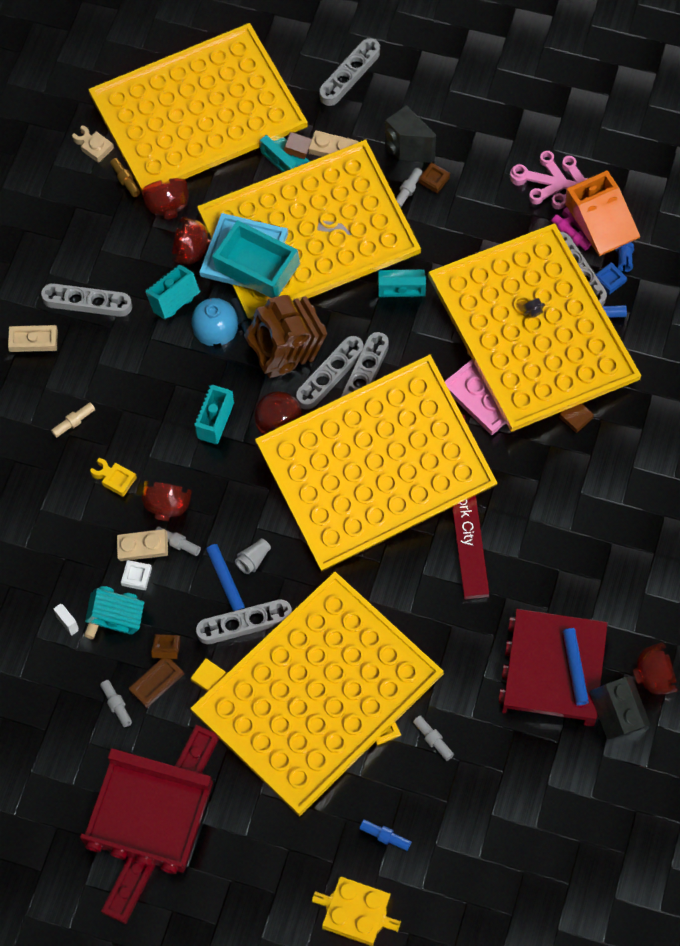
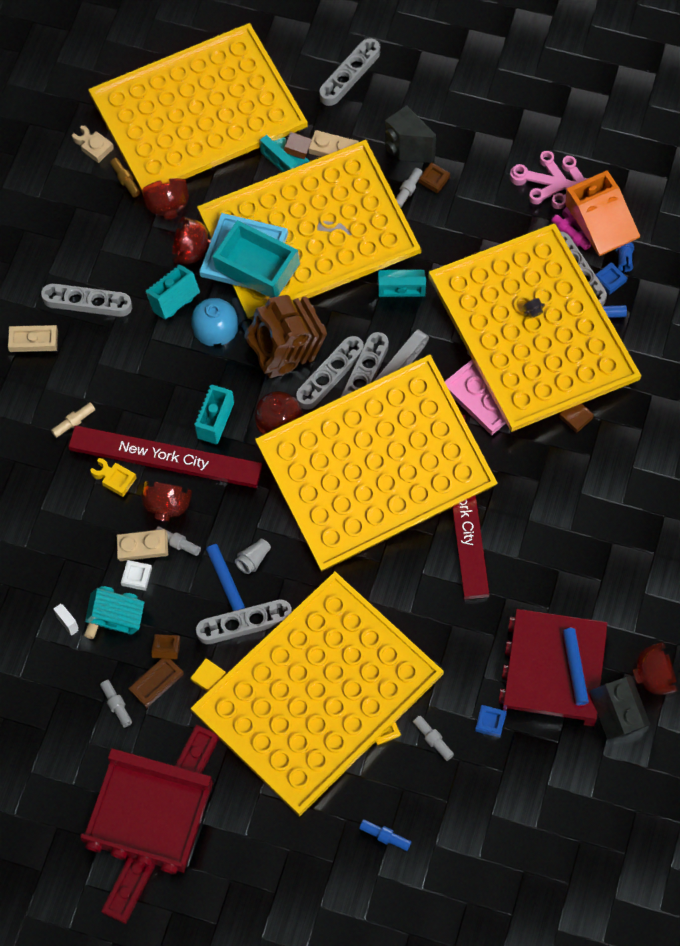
yellow plate [312,876,401,946] -> none
none -> dark red tile [69,426,262,488]
none -> light grey beam [373,330,429,382]
none -> blue tile [475,705,506,737]

